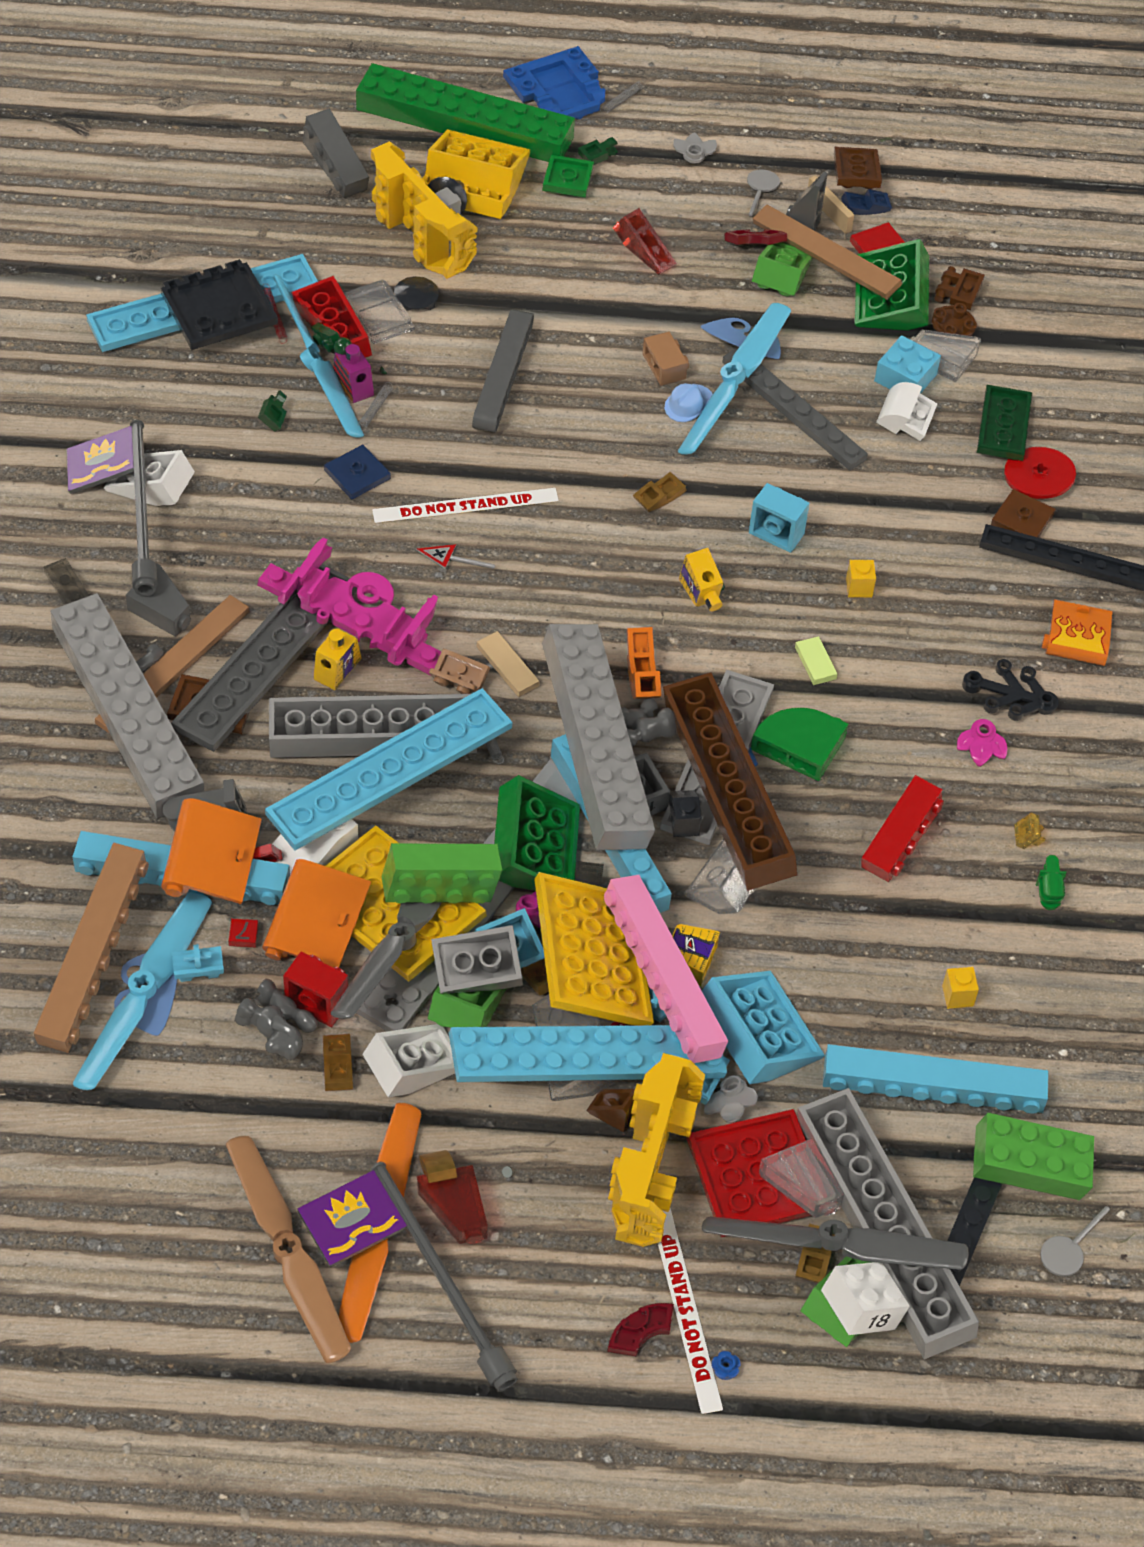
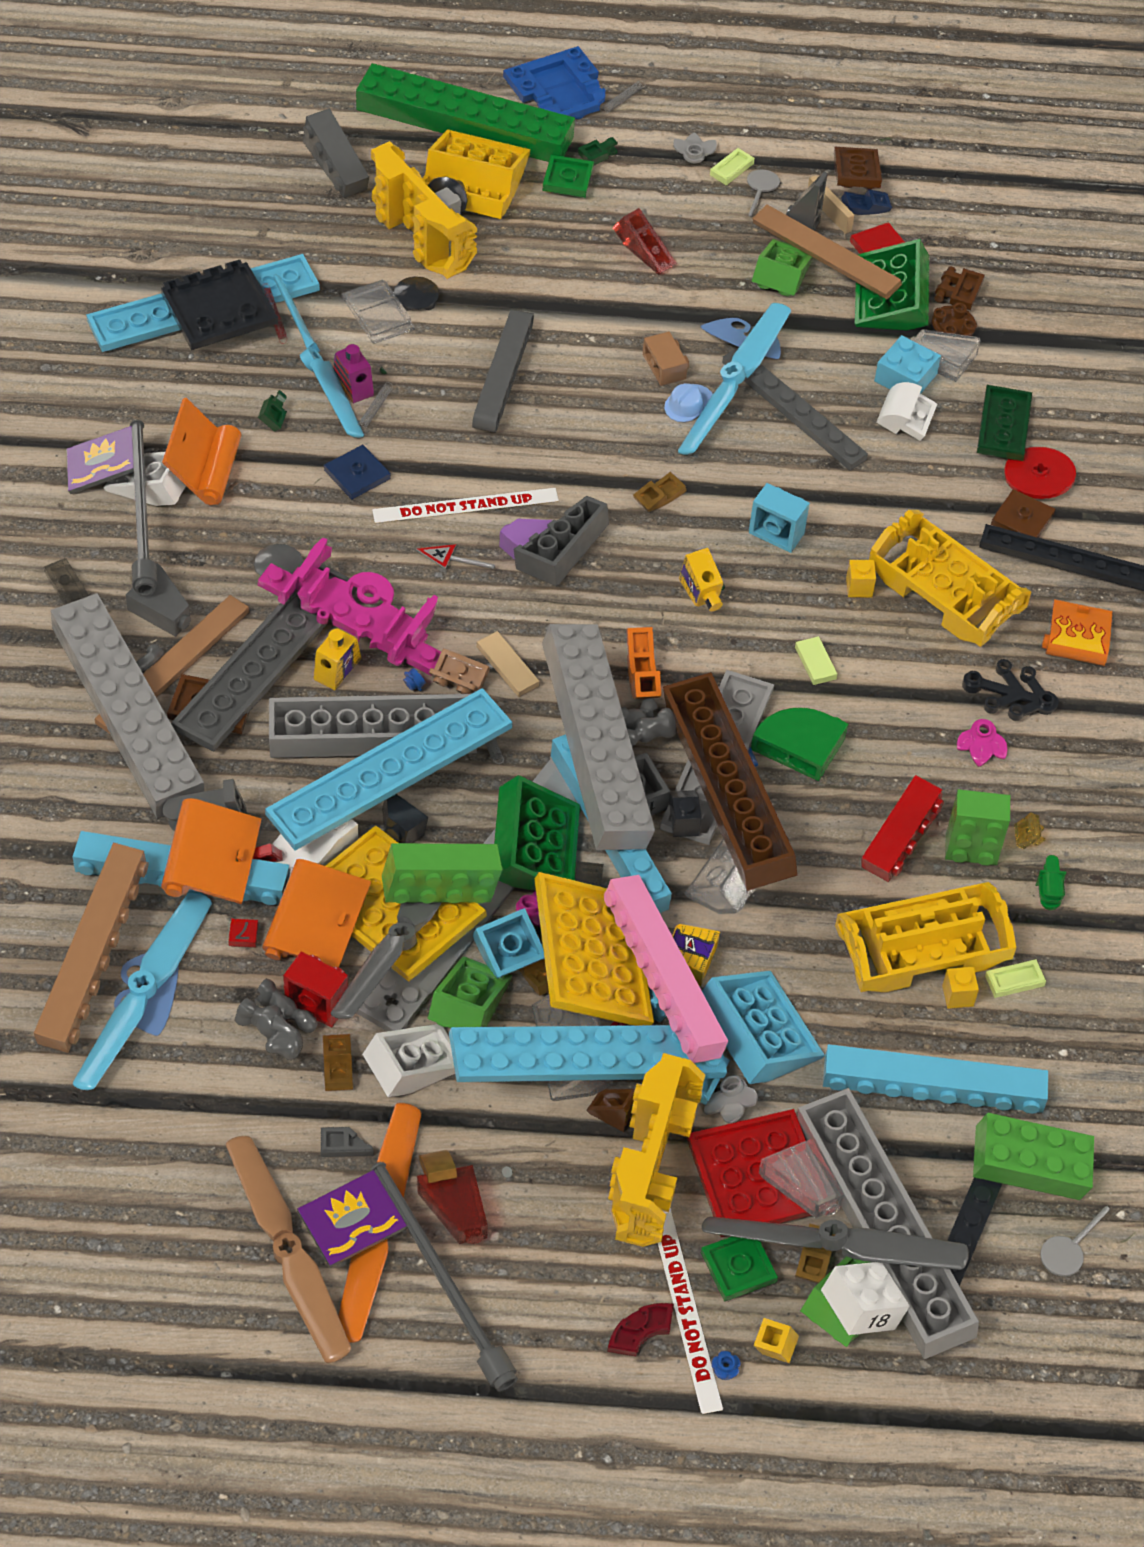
medium azure hips [172,944,224,982] -> none
red wedge [291,275,372,358] -> none
dark green plate [311,322,352,355] -> none
light grey slope [431,925,523,994] -> none
dark red tile [724,229,787,245] -> none
none -> orange door [162,398,242,505]
none -> dark grey dish [254,544,303,576]
none -> dark grey tile [321,1127,373,1157]
none -> black slope [382,794,428,843]
none -> blue plate [403,668,426,691]
none -> medium lavender slope [499,519,553,559]
none -> dark grey wedge [513,496,609,586]
none -> green plate [700,1237,778,1302]
none -> yellowish green tile [710,148,755,185]
none -> yellow brick [754,1318,799,1363]
none -> yellow piece [835,882,1016,992]
none -> yellow piece [869,510,1031,647]
none -> bright green brick [945,789,1011,865]
none -> yellowish green tile [985,959,1046,998]

